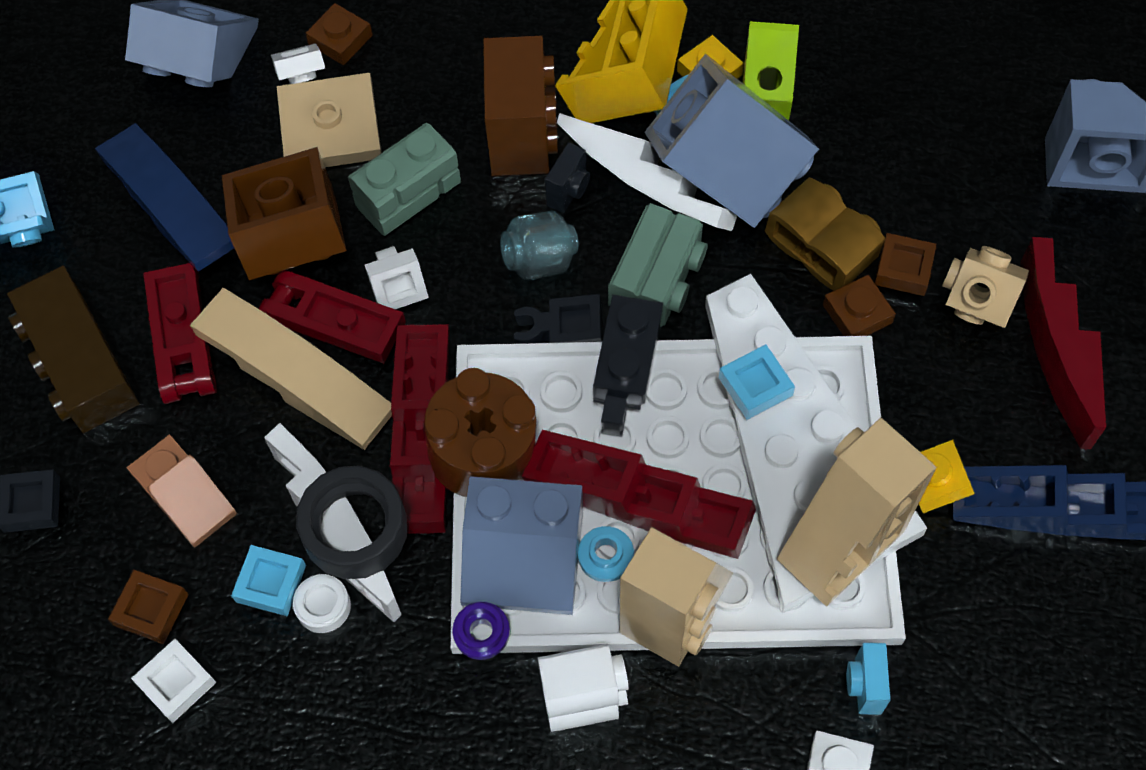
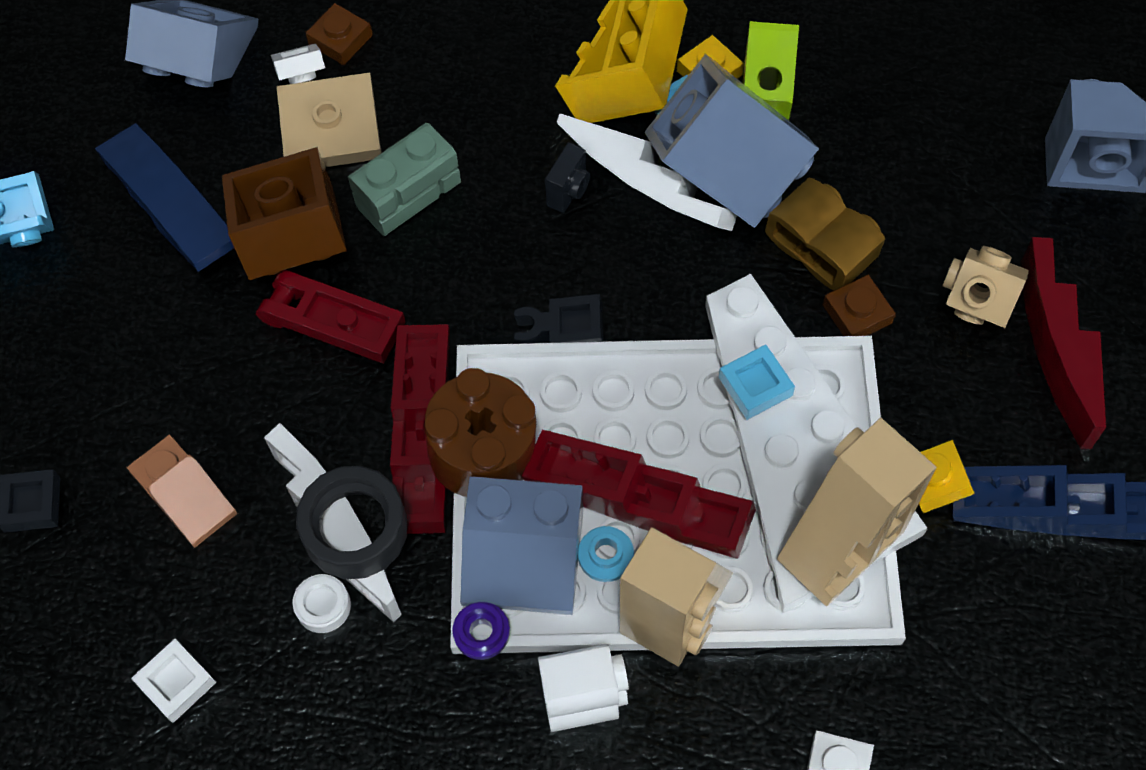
dark brown brick [7,265,140,434] -> none
reddish brown plate [108,570,188,644] -> none
dark red plate [143,263,217,404] -> none
tan slope [190,288,392,450] -> none
medium azure plate [231,545,306,616] -> none
white tile [365,246,429,309] -> none
reddish brown brick [484,36,558,176] -> none
clear light blue head [500,211,578,280] -> none
black hinge [593,294,663,437] -> none
sand green brick [608,203,708,327] -> none
medium azure plate [846,643,890,715] -> none
reddish brown plate [875,233,937,296] -> none

